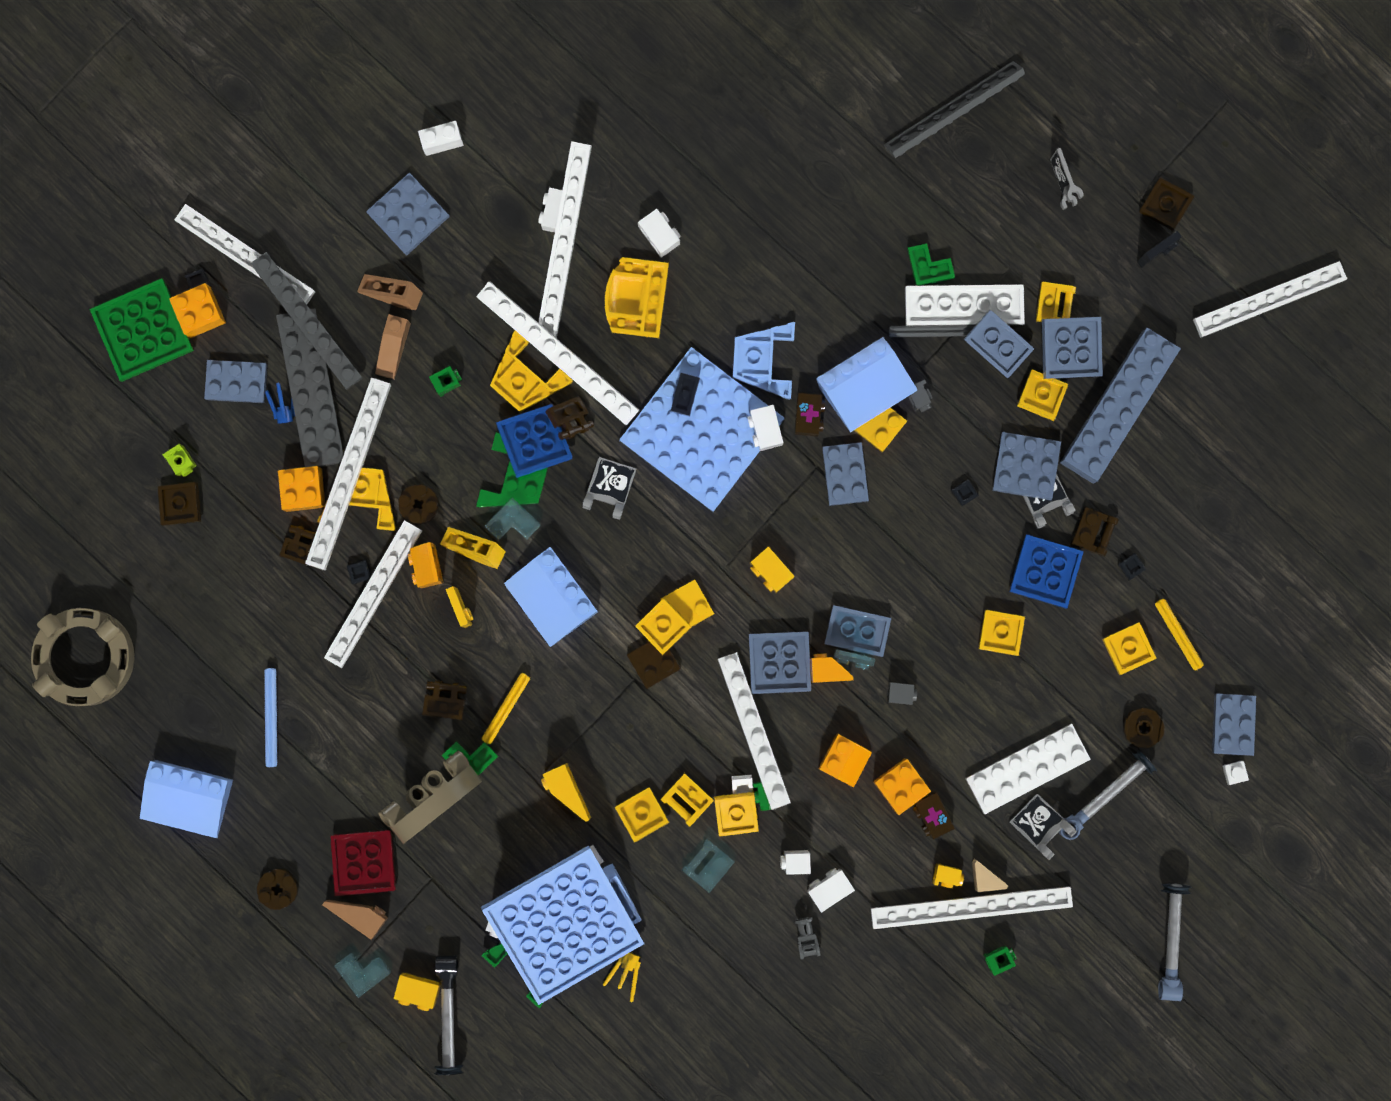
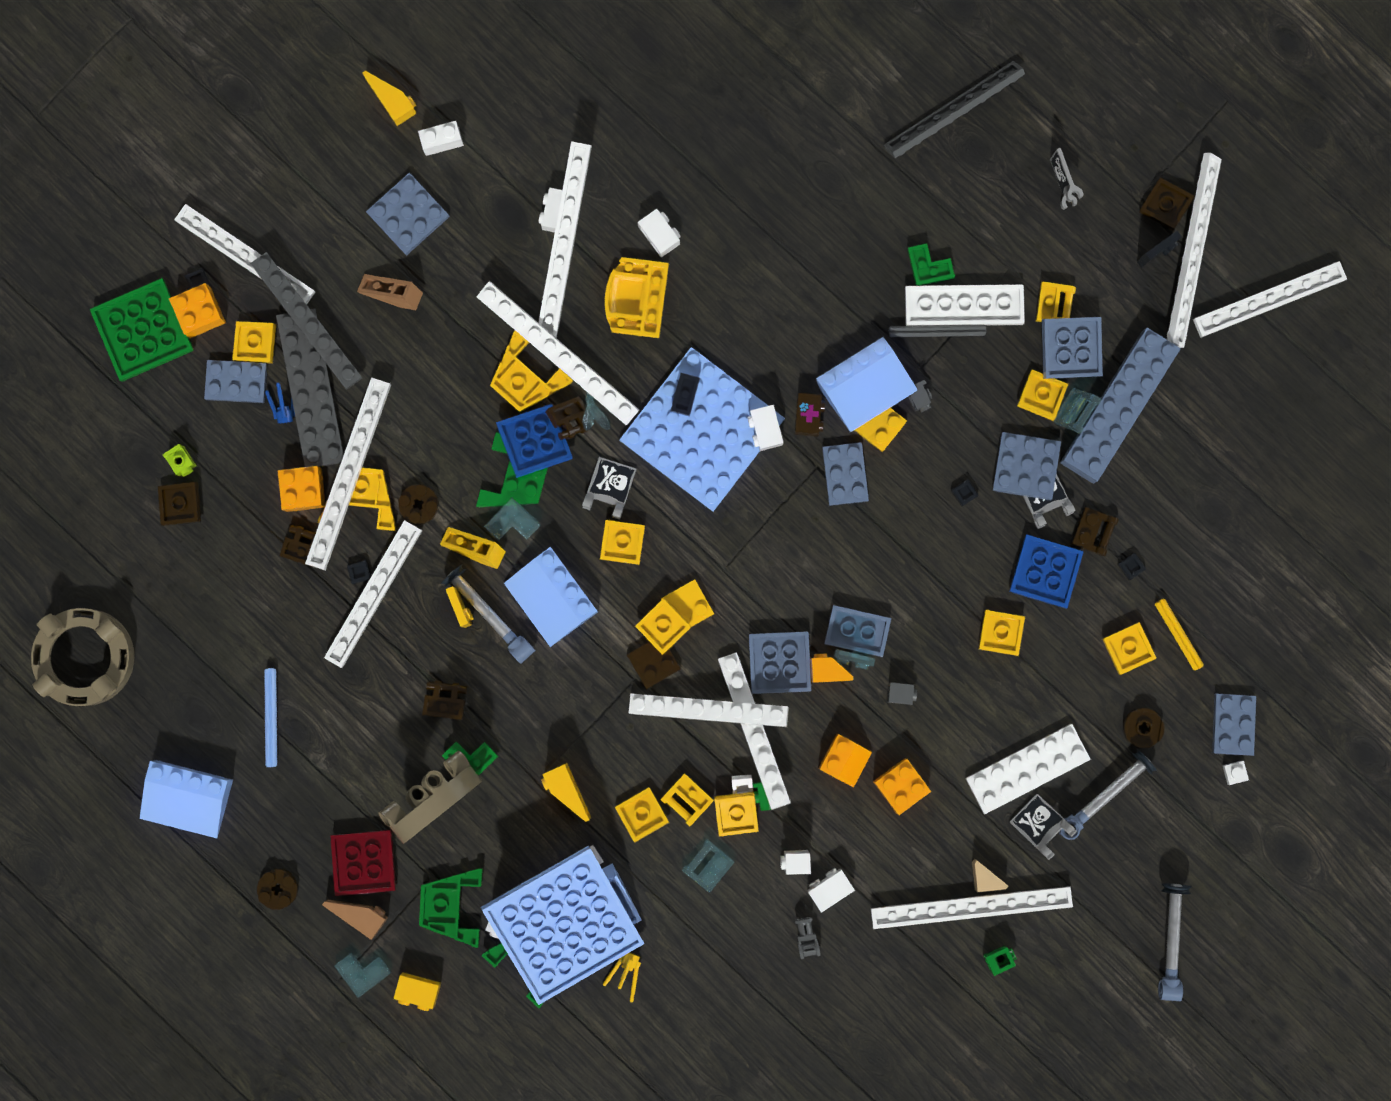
medium nougat slope [375,314,411,380] -> none
light orange slope [408,542,443,588] -> none
green brick [429,366,462,397] -> none
piece [434,955,464,1075] -> none
yellow axle [482,673,530,744] -> none
light blue wing [733,322,795,399] -> none
yellow brick [750,547,795,593] -> none
dark brown brick [913,792,955,840] -> none
yellow brick [932,863,964,888] -> none
sand blue plate [963,310,1034,378] -> none
none -> yellow plate [233,321,276,363]
none -> yellow slope [362,71,417,126]
none -> green wing [419,868,483,948]
none -> piece [441,565,536,664]
none -> clear light blue piece [583,392,610,430]
none -> yellow plate [600,520,645,565]
none -> white plate [629,694,789,727]
none -> clear light blue plate [1053,388,1102,434]
none -> white plate [1167,153,1221,348]

